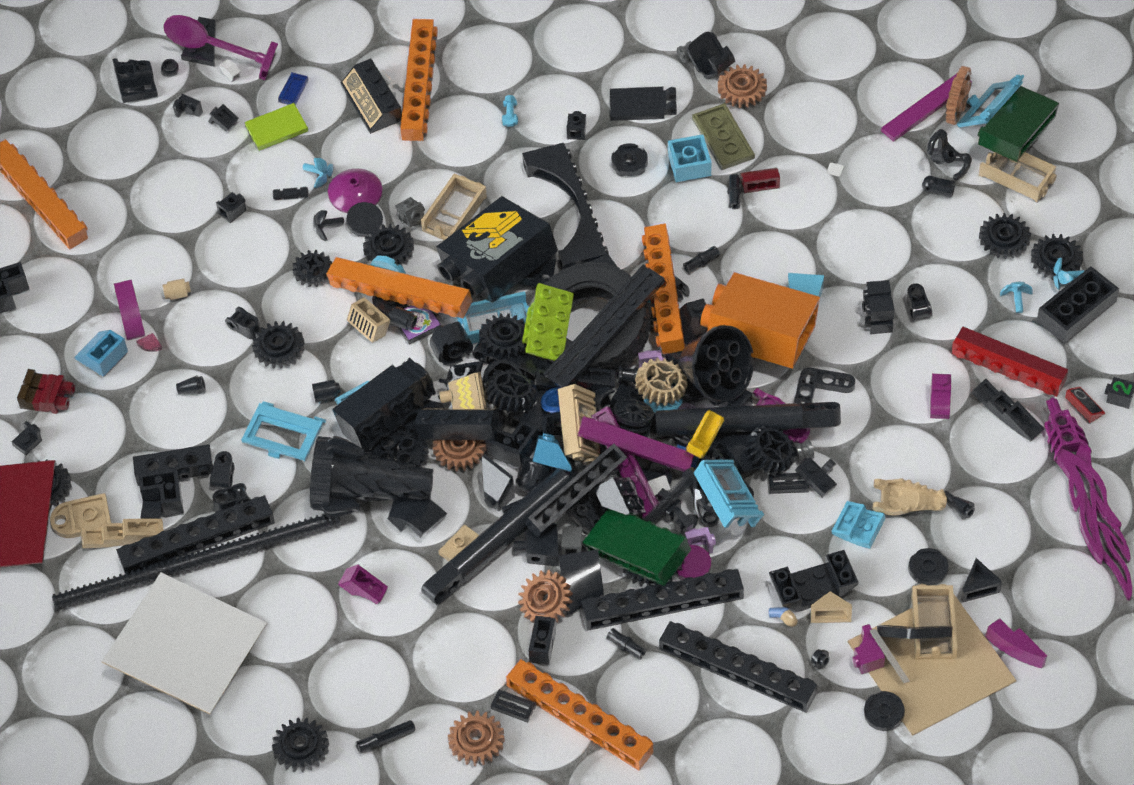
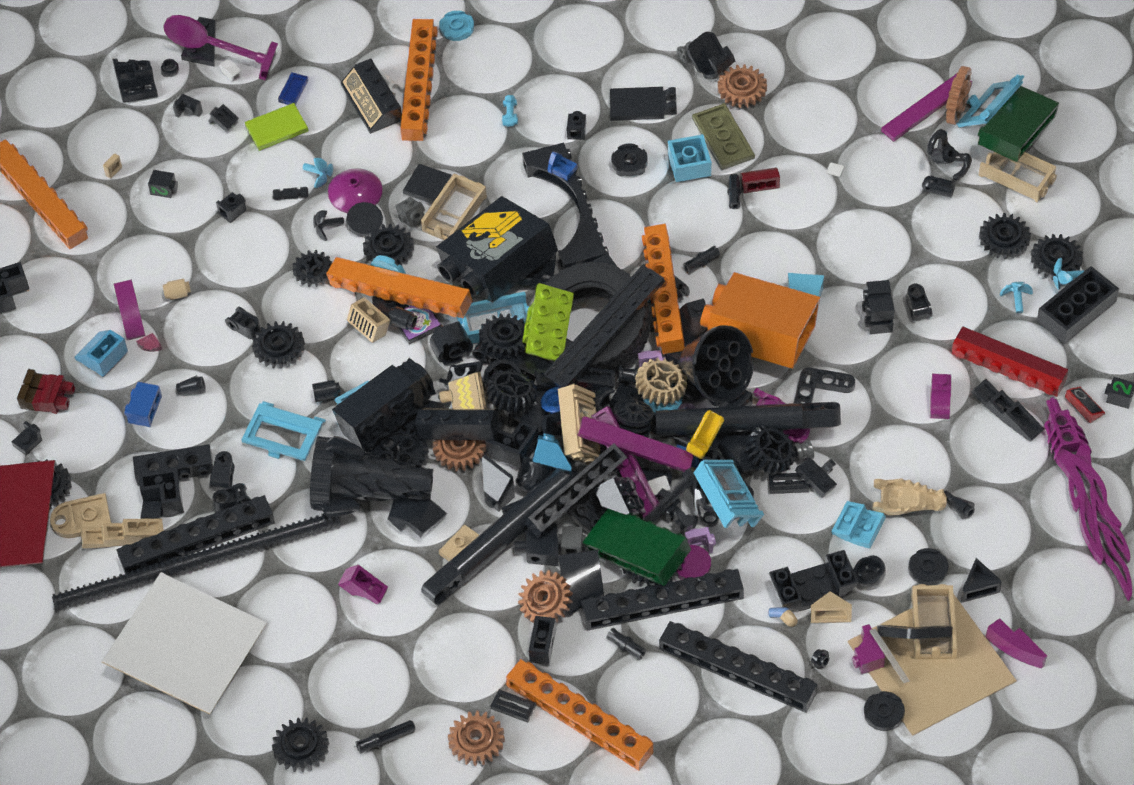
none -> tan tile [103,153,122,179]
none -> blue brick [124,382,162,427]
none -> black brick [148,170,178,198]
none -> black tile [403,164,452,204]
none -> medium azure tile [439,11,474,41]
none -> blue tile [548,152,578,181]
none -> black helmet [853,555,886,587]

